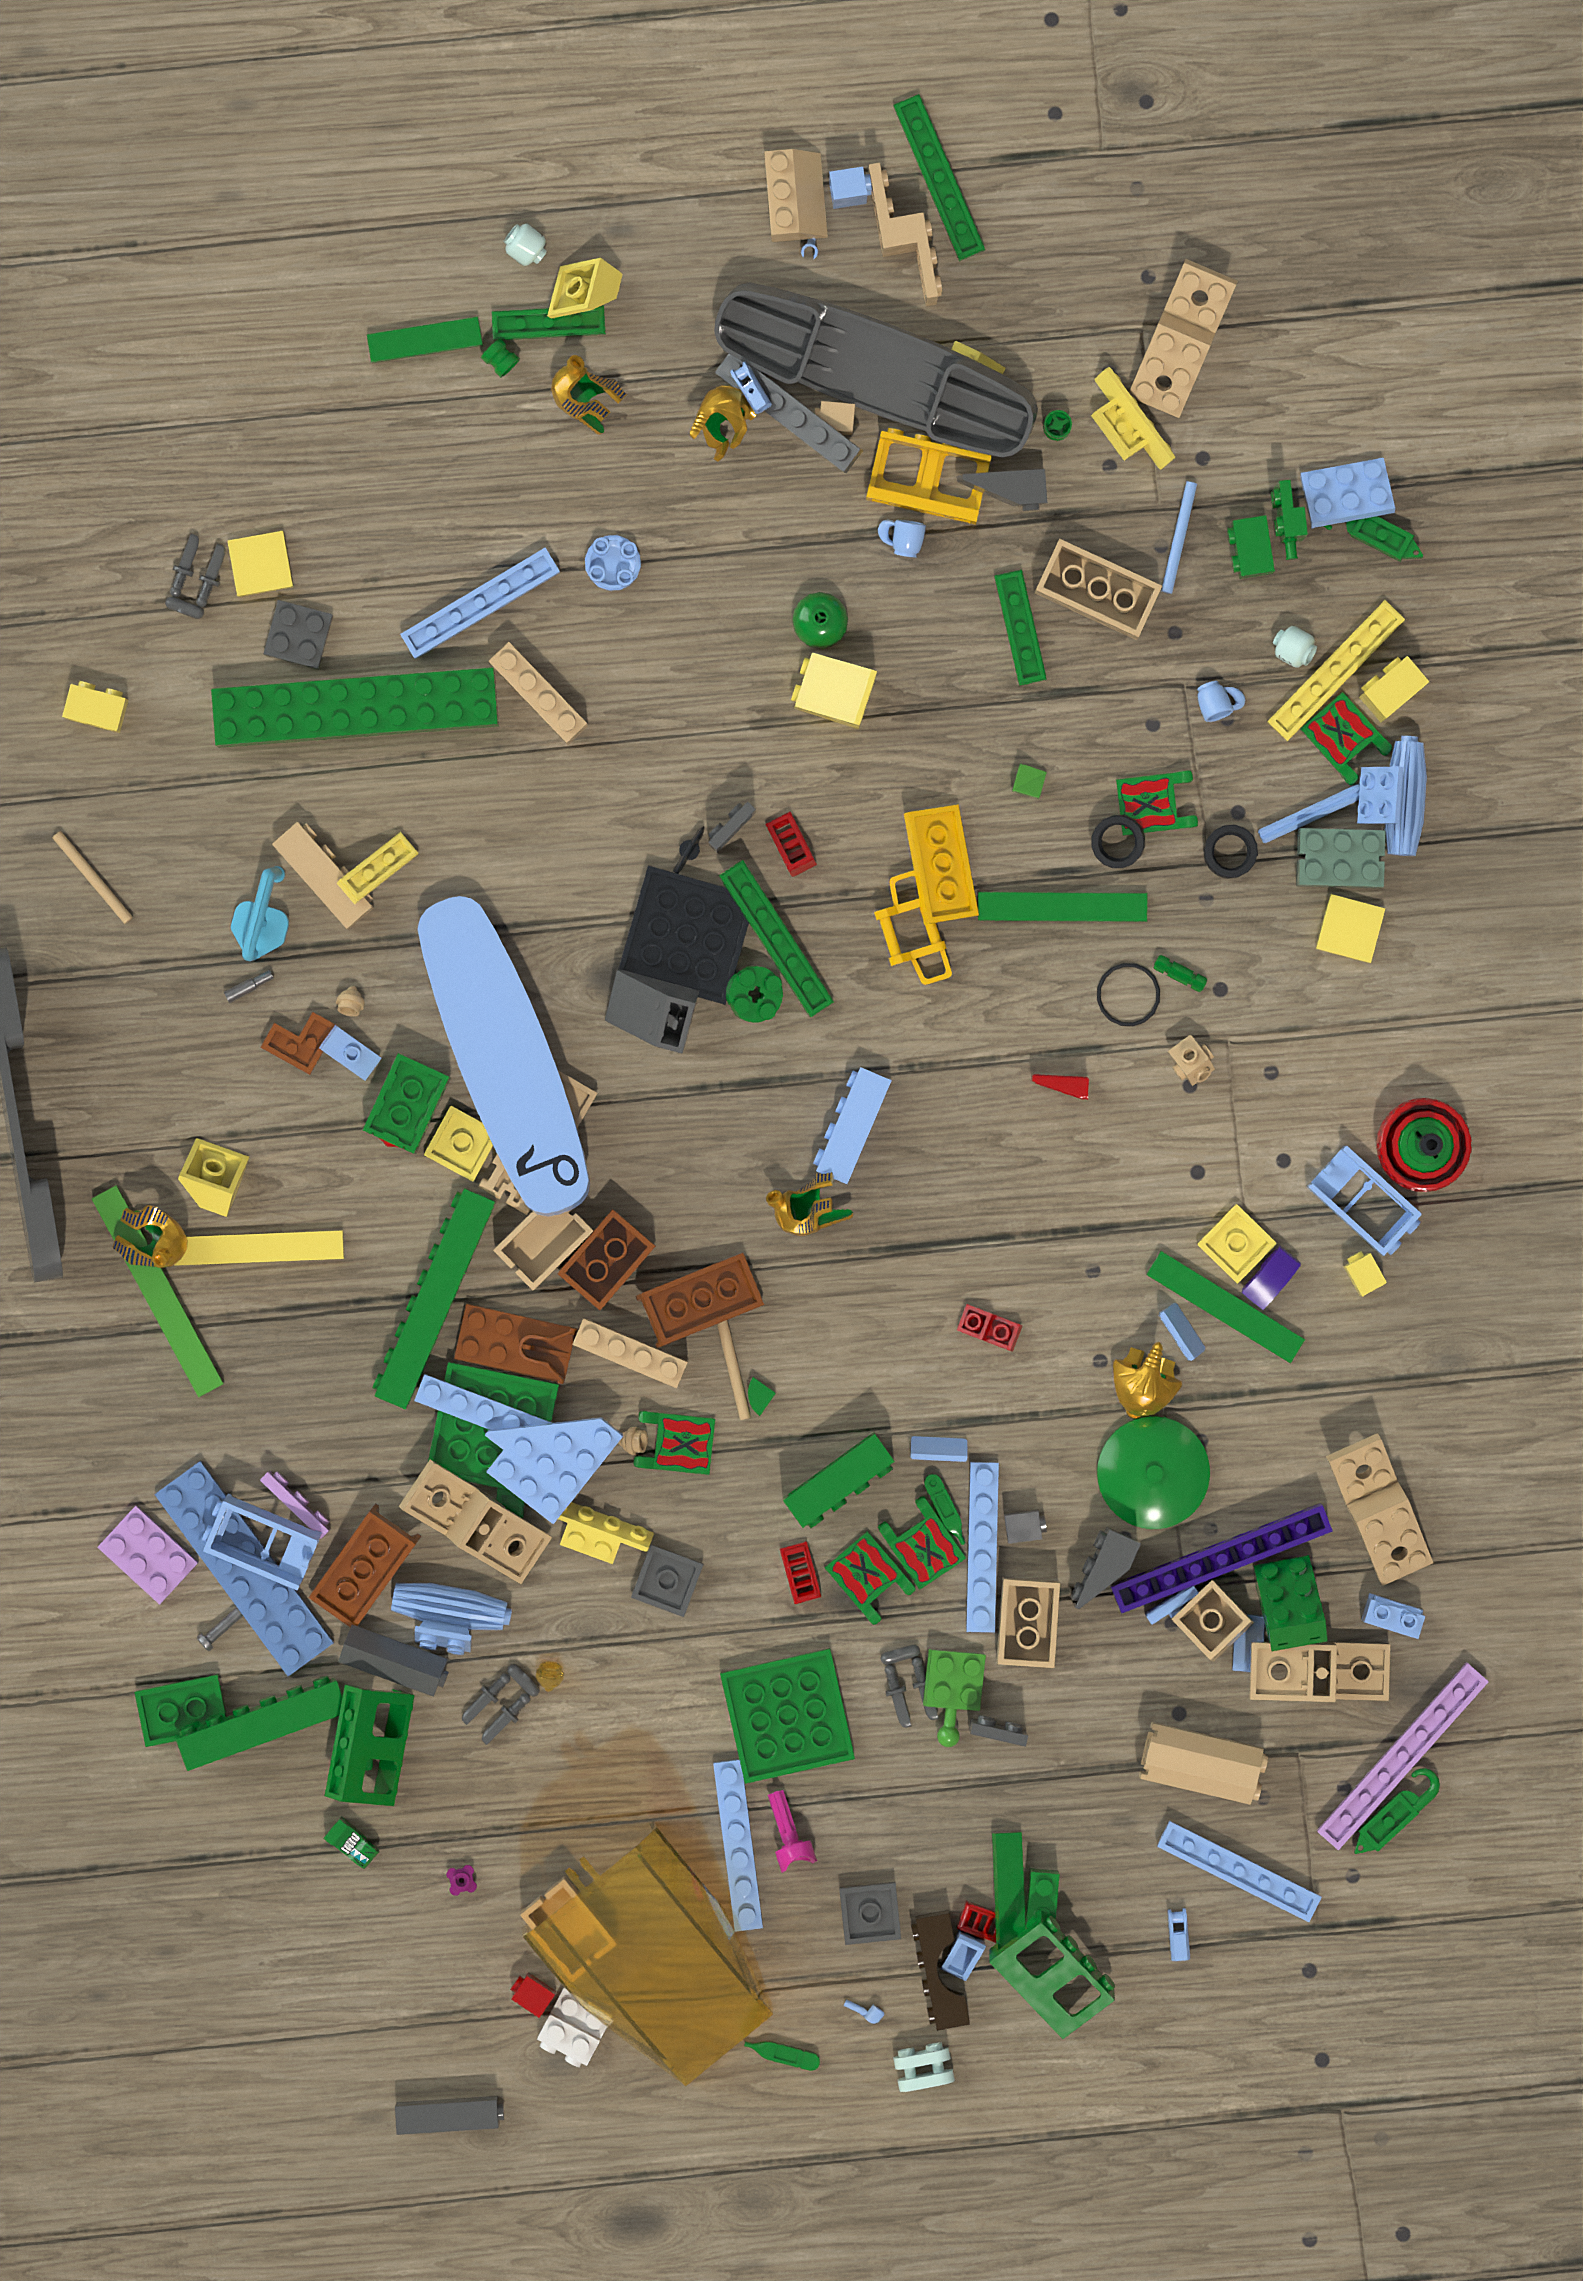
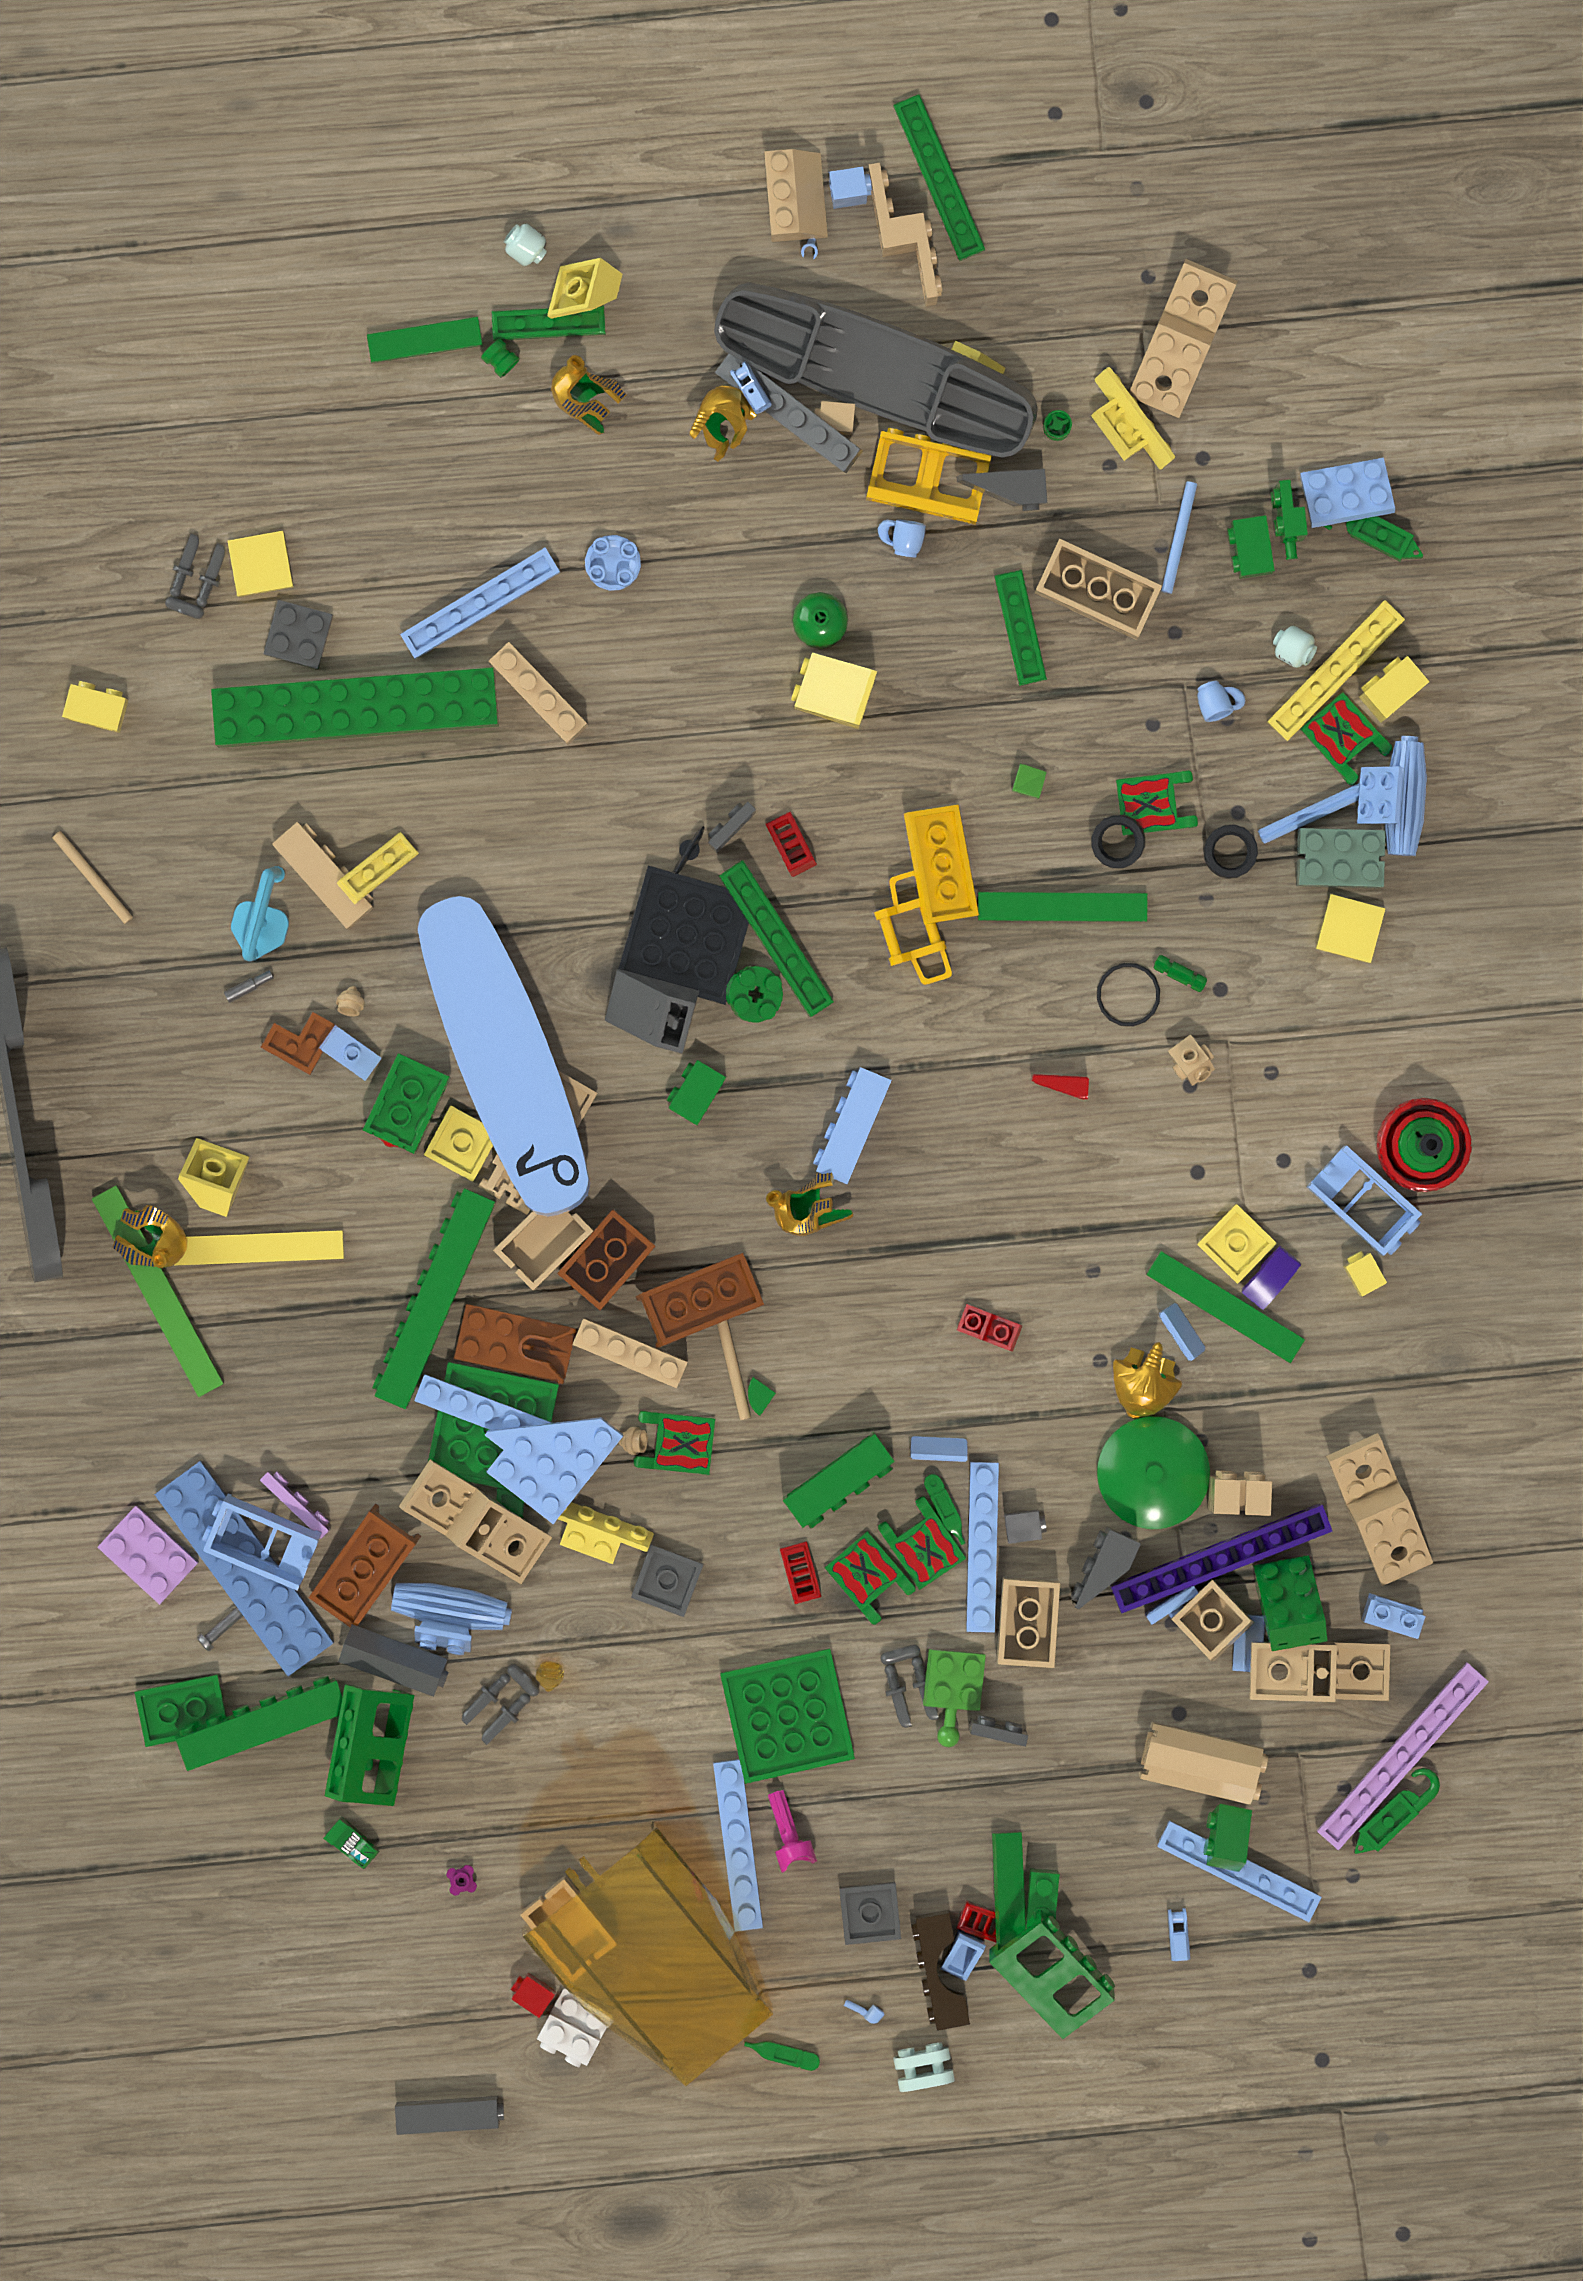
none -> green brick [666,1060,726,1126]
none -> green brick [1203,1804,1252,1872]
none -> tan piece [1208,1470,1272,1516]

